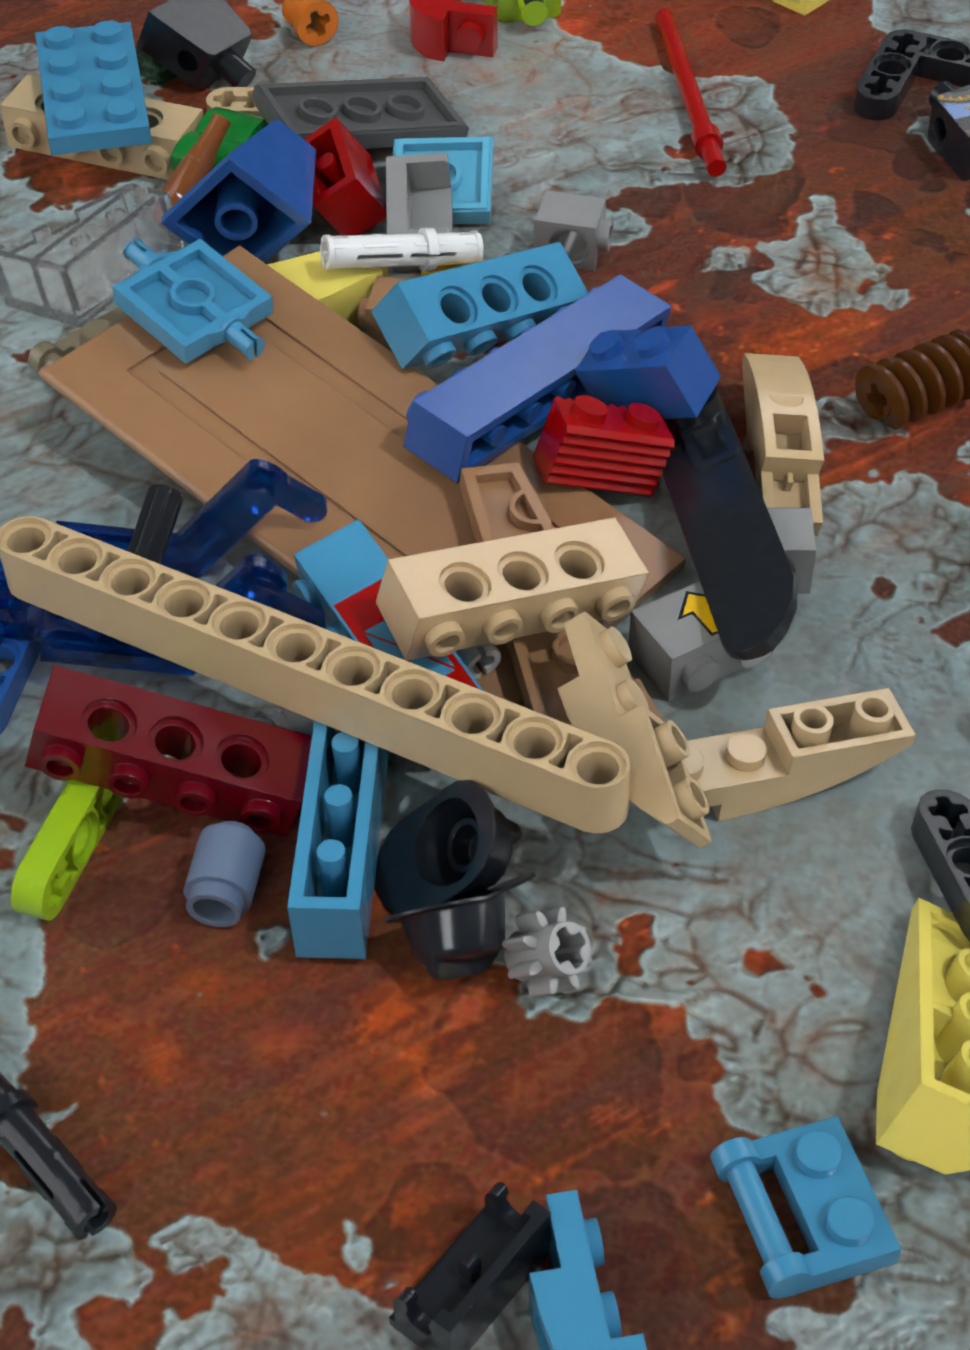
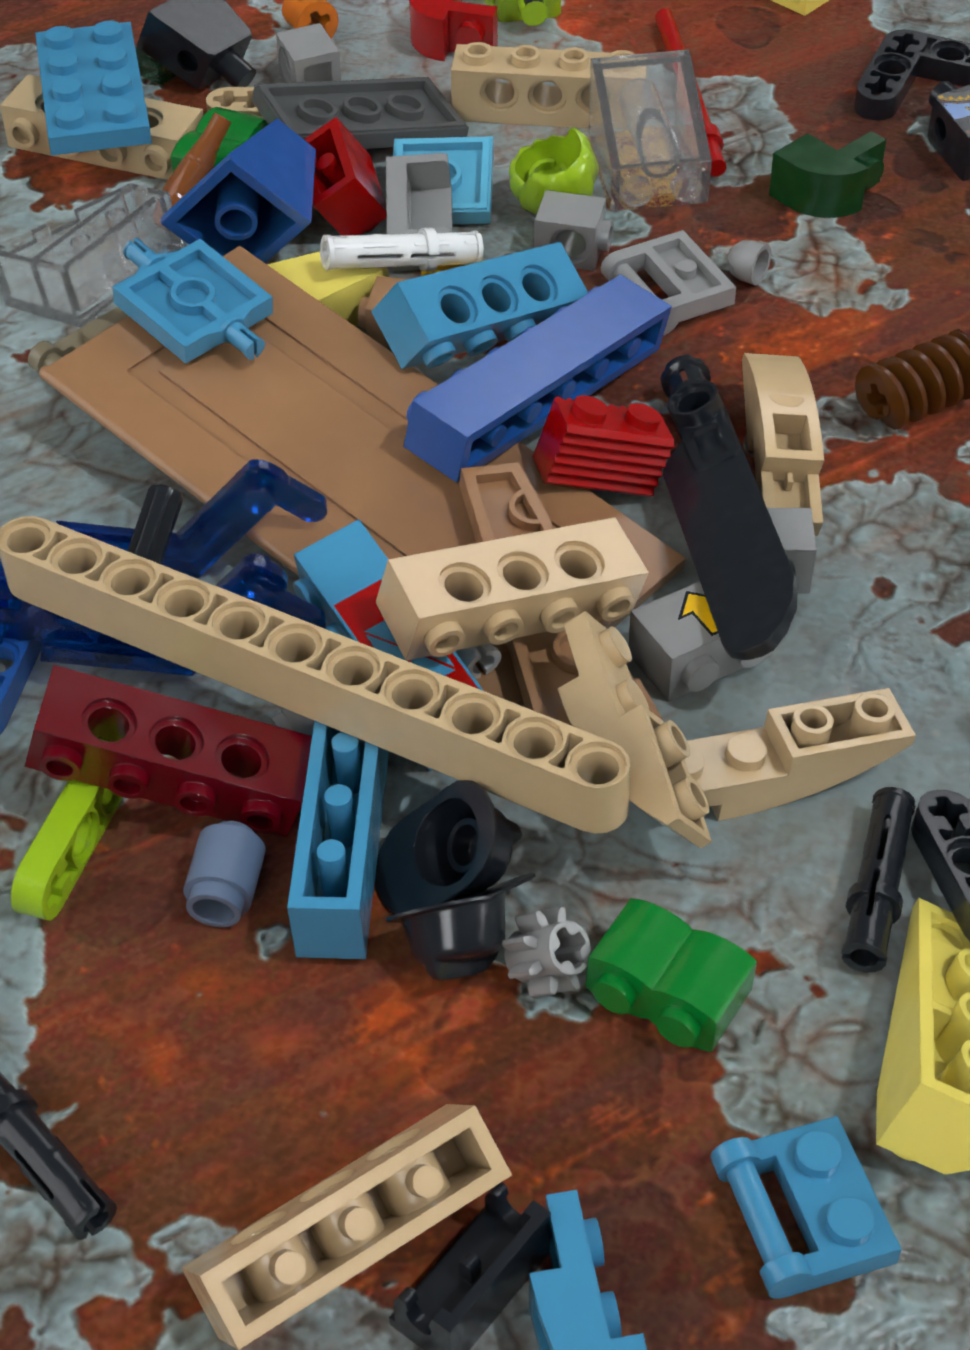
blue piece [575,325,721,419] -> none
none -> tan brick [181,1104,512,1350]
none -> light grey brick [276,23,341,83]
none -> tan brick [451,42,648,132]
none -> lime hair [509,127,599,215]
none -> green brick [585,898,757,1052]
none -> clear slope [588,49,712,212]
none -> light grey plate [601,230,736,335]
none -> light grey hinge [727,240,771,285]
none -> dark green brick [769,131,886,218]
none -> black pin [841,787,915,973]

